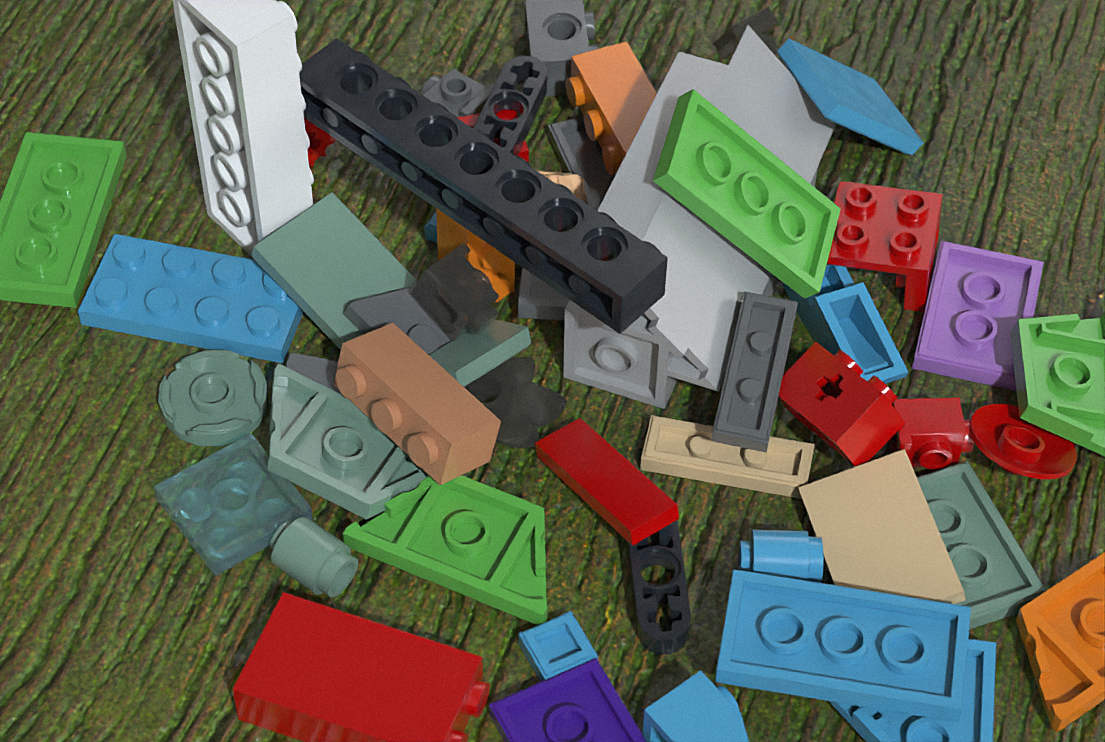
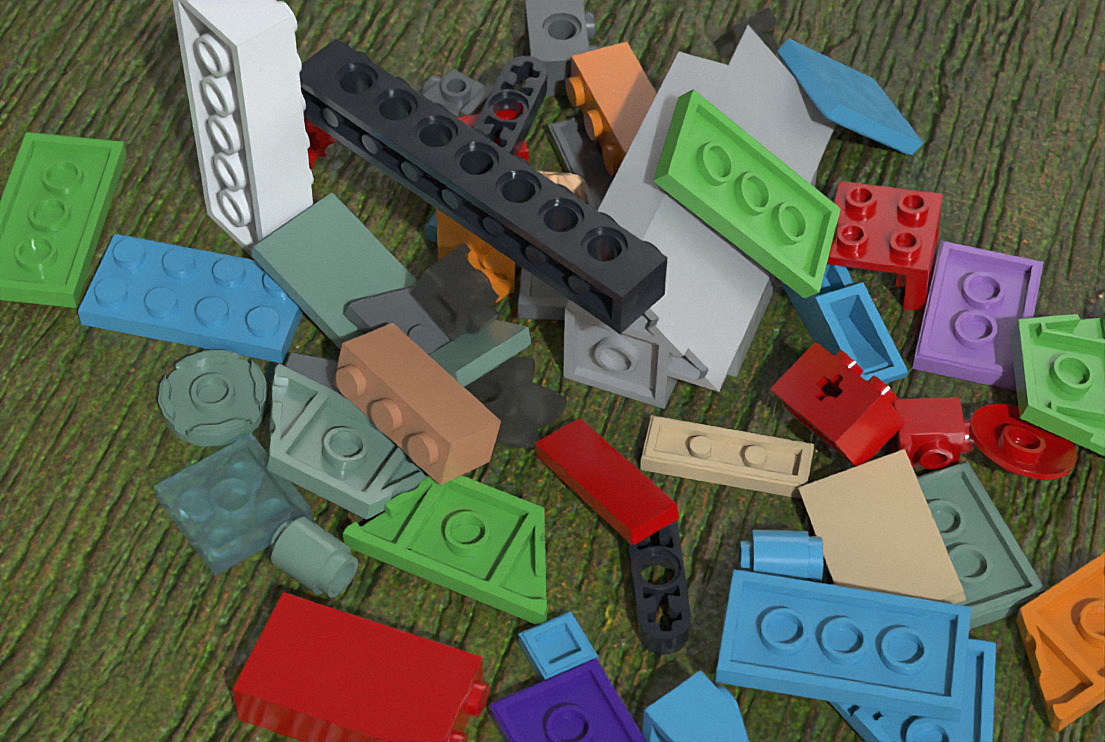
dark grey tile [711,291,798,453] -> none

